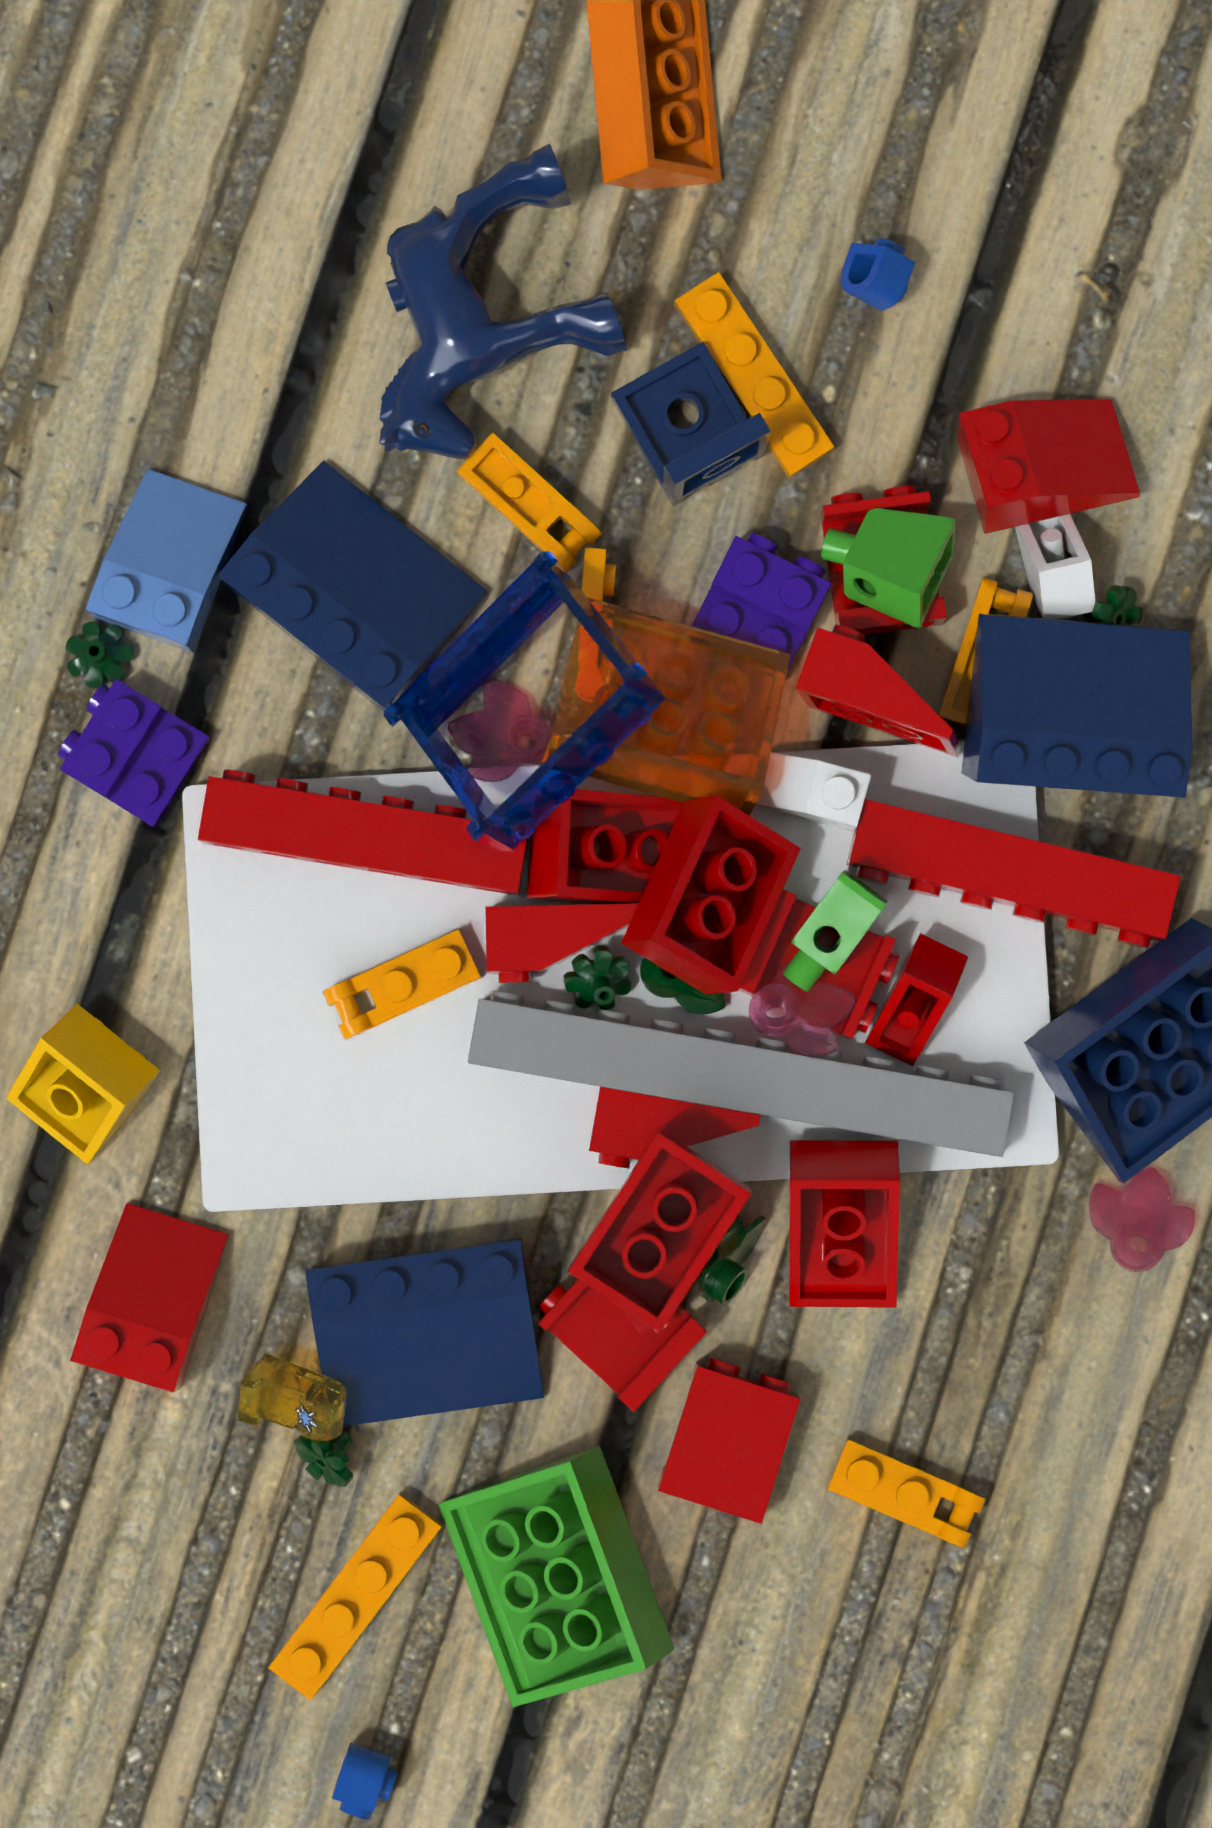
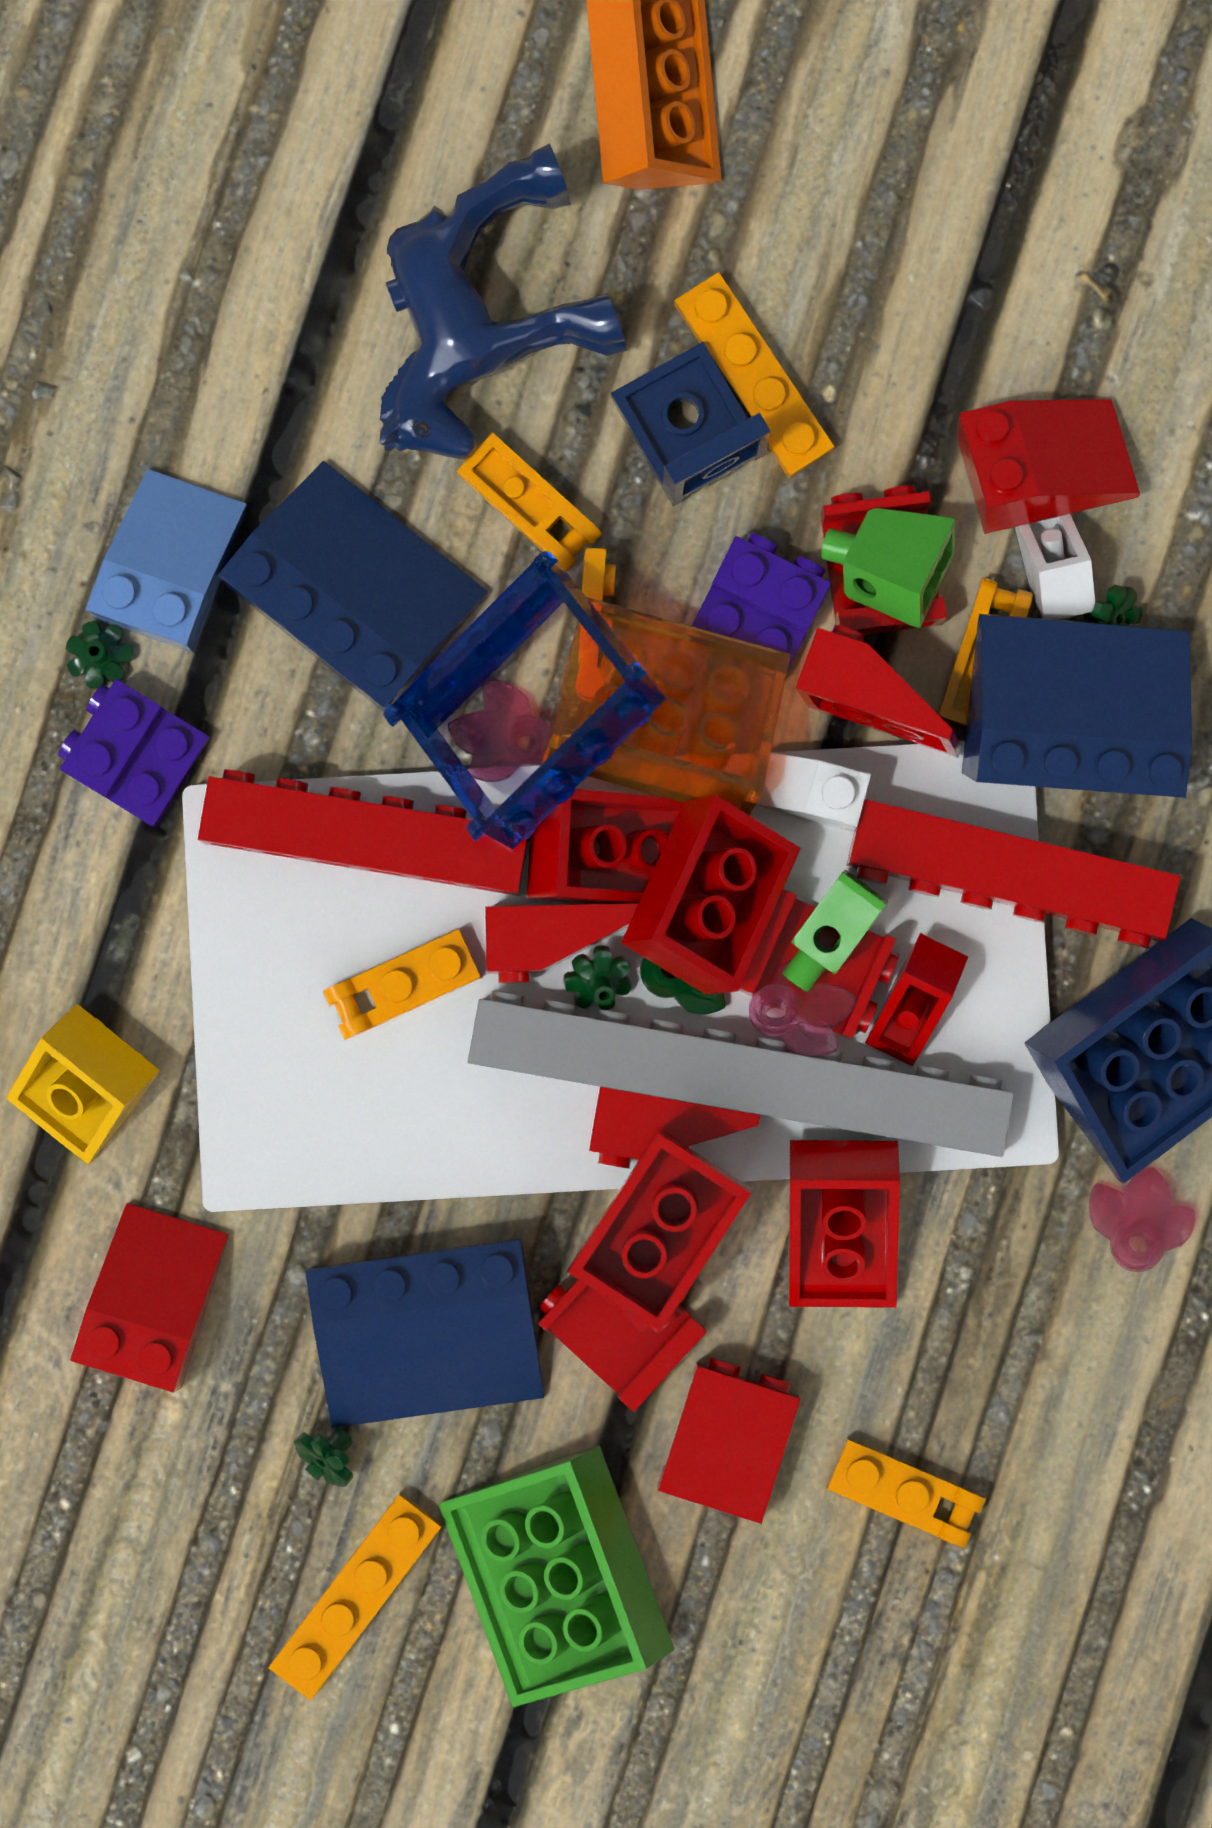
clear yellow leg [238,1353,347,1441] -> none
blue plate [332,1742,398,1820] -> none
dark green plate [698,1215,767,1305] -> none
blue plate [841,238,915,310] -> none

